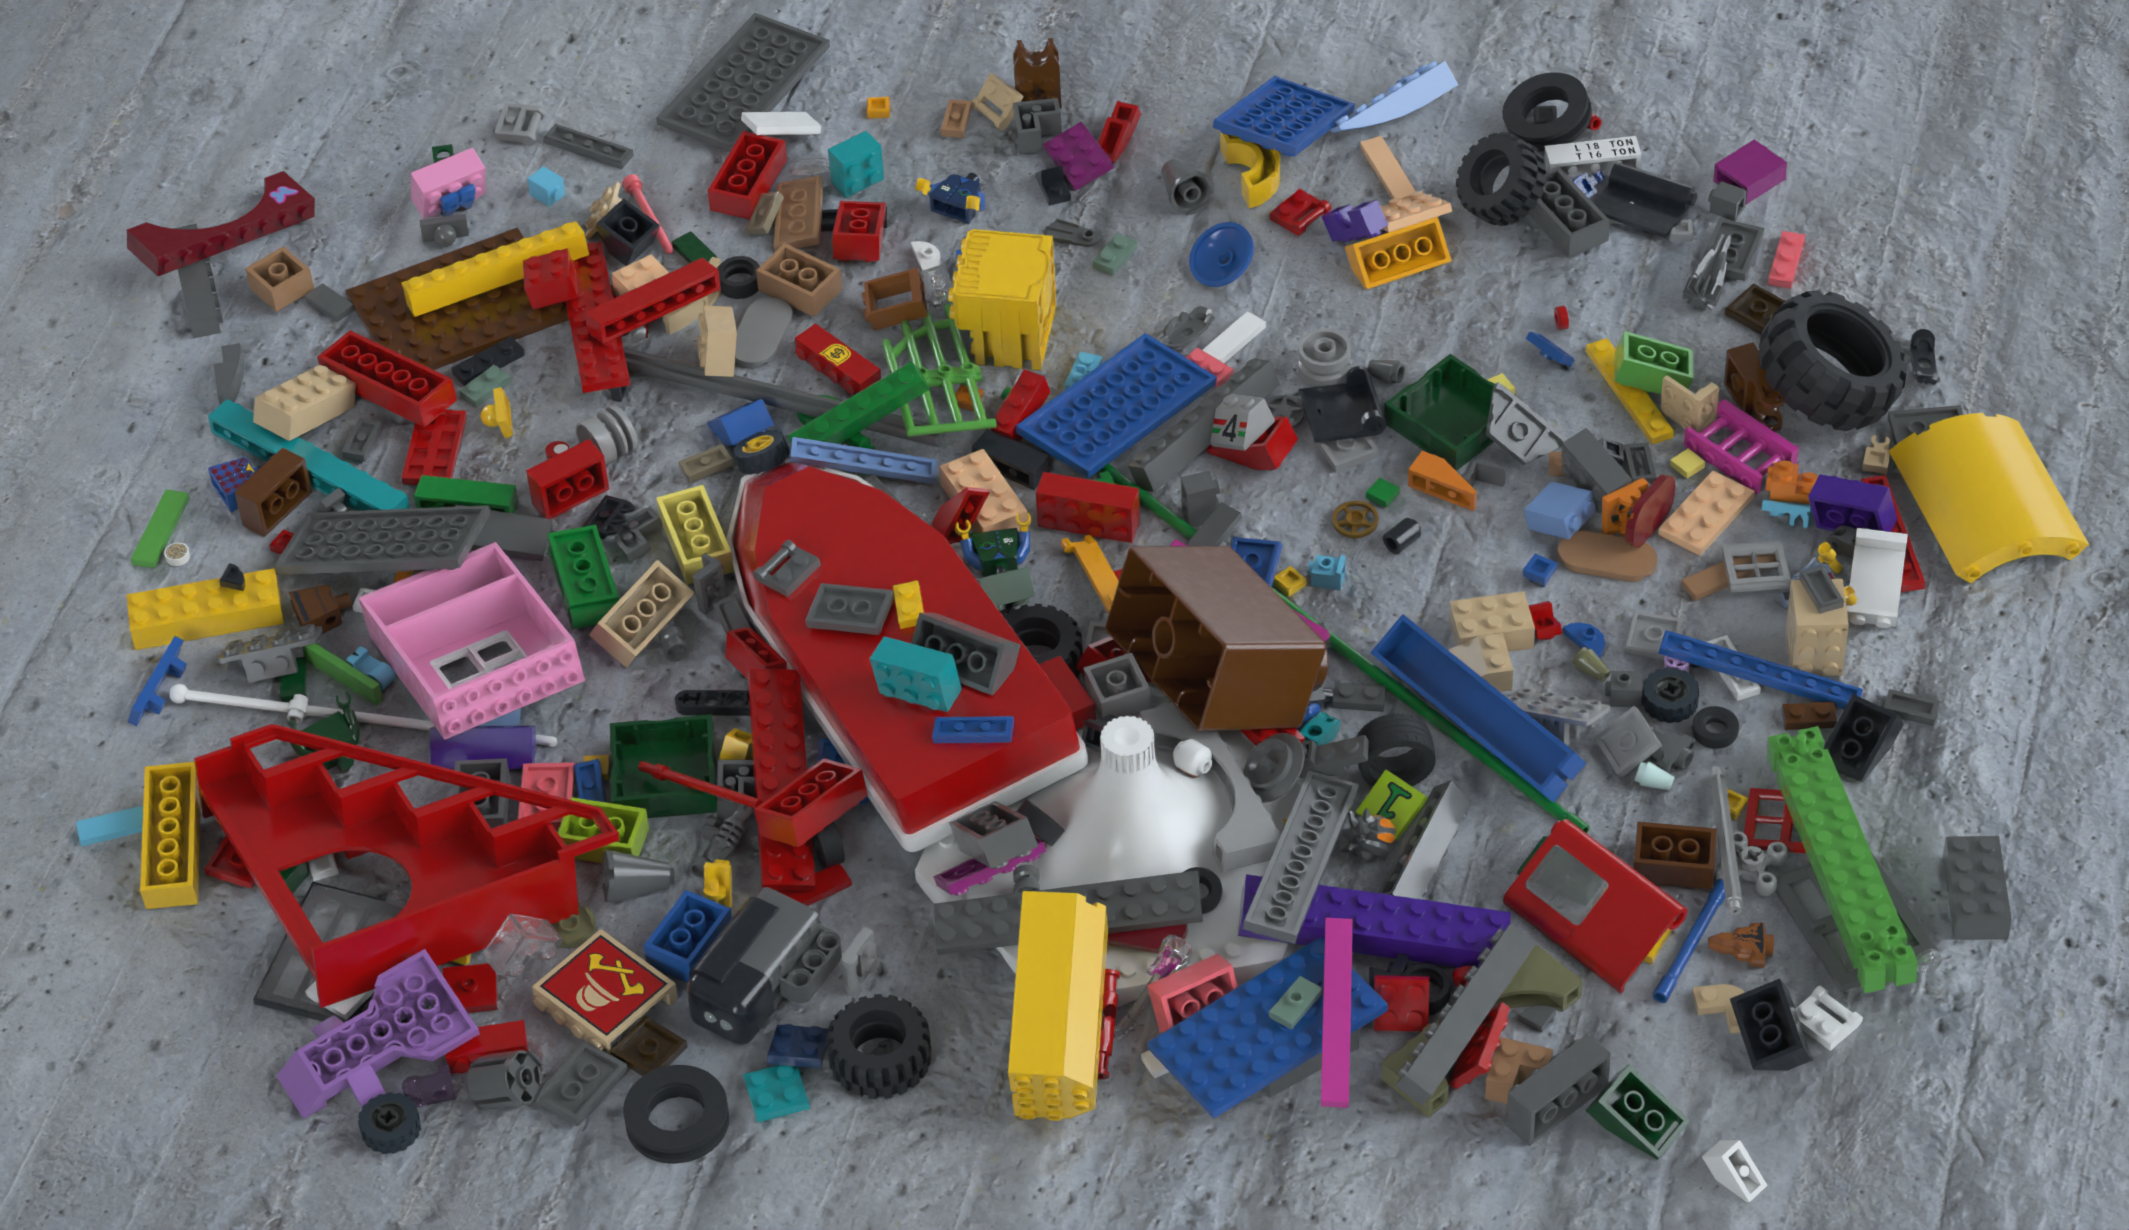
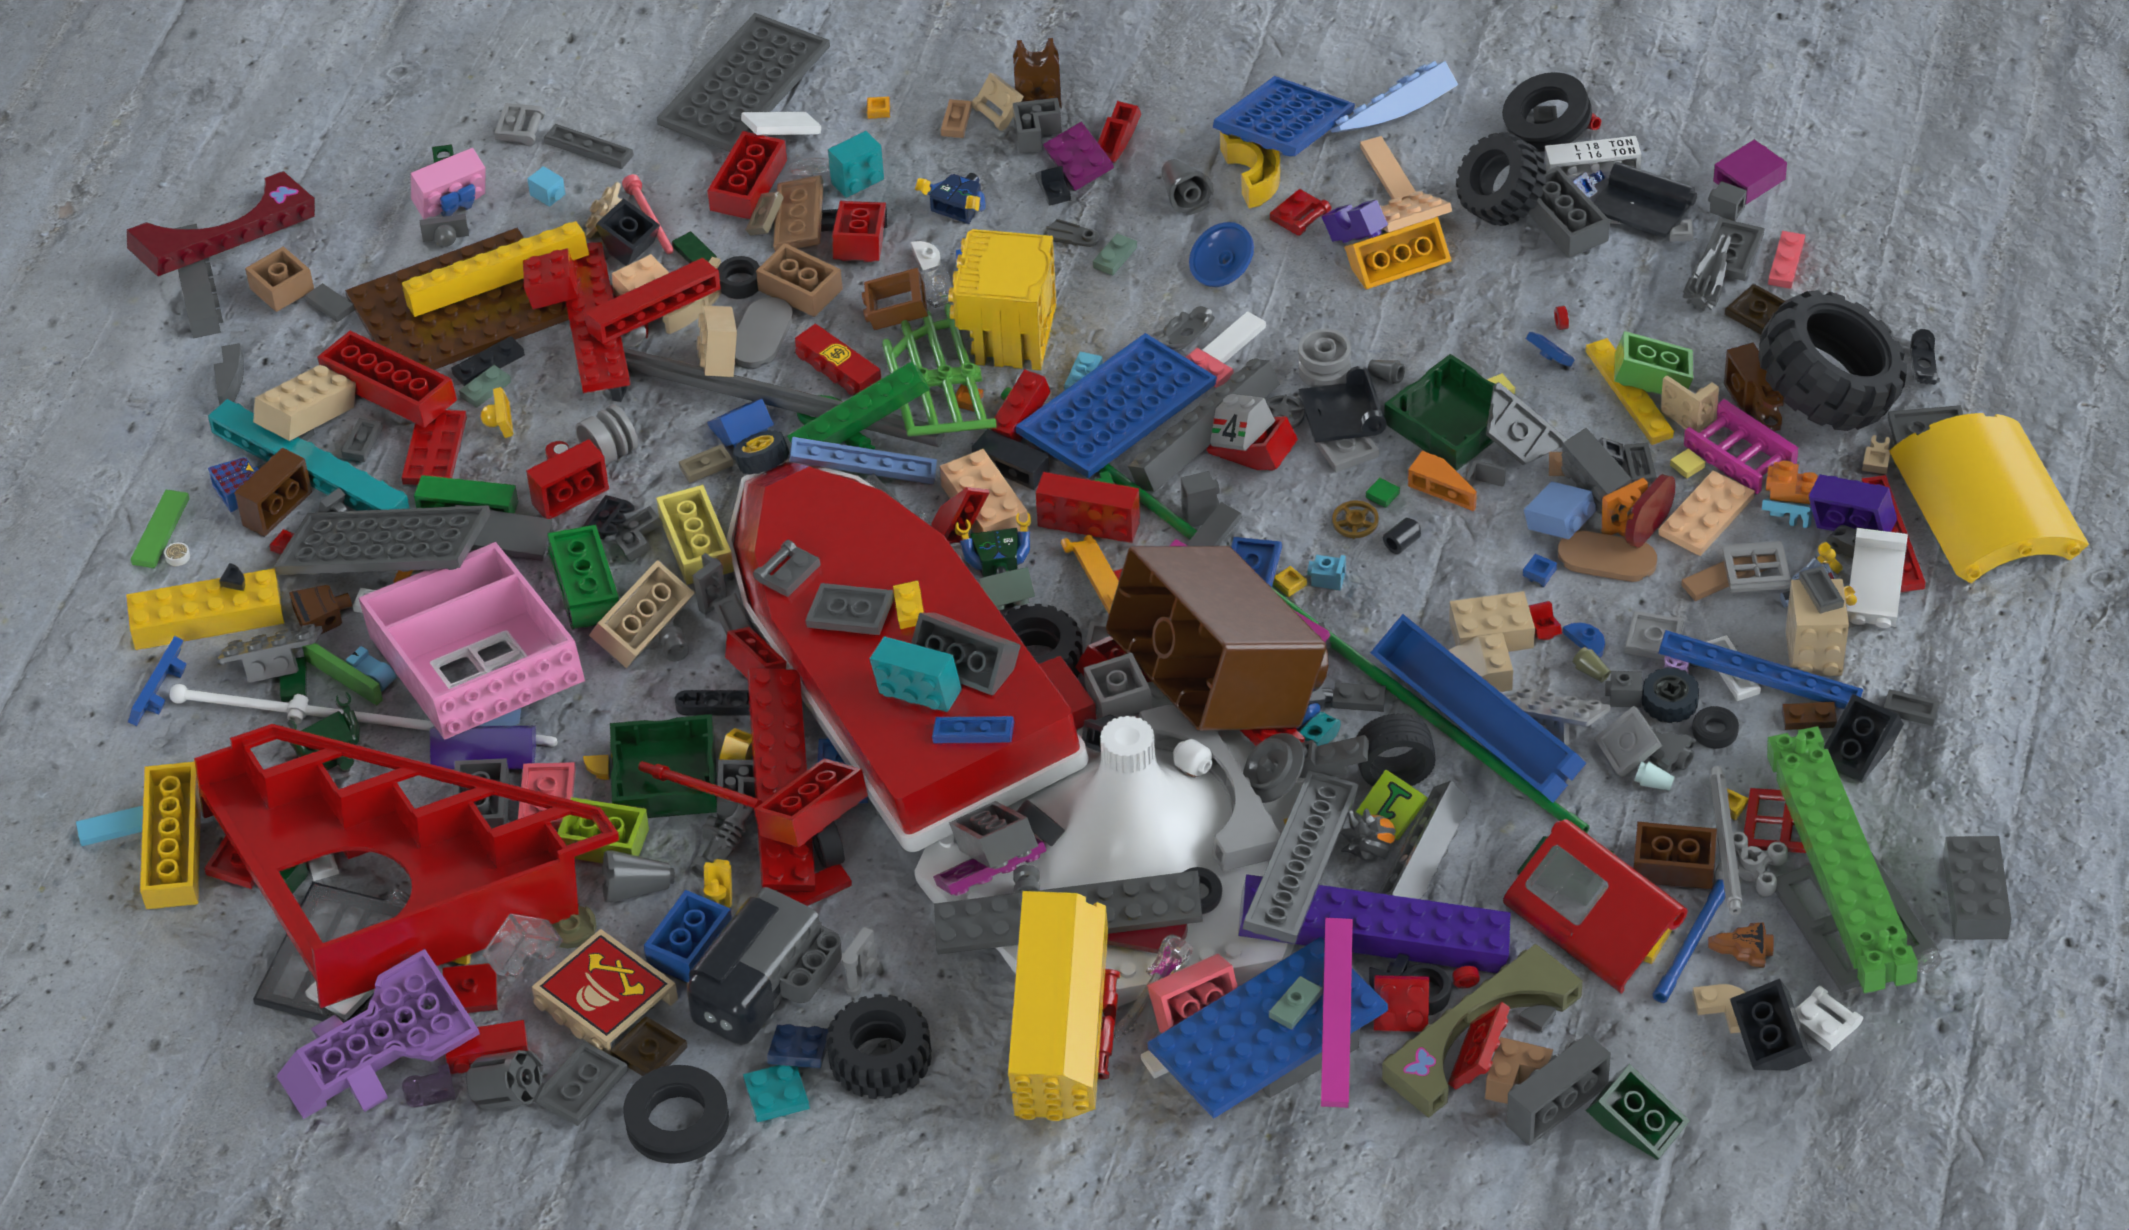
black wheel [358,1092,421,1154] -> none
blue plate [574,759,607,803] -> none
dark grey brick [1395,923,1536,1106] -> none
white slope [1702,1140,1768,1202] -> none

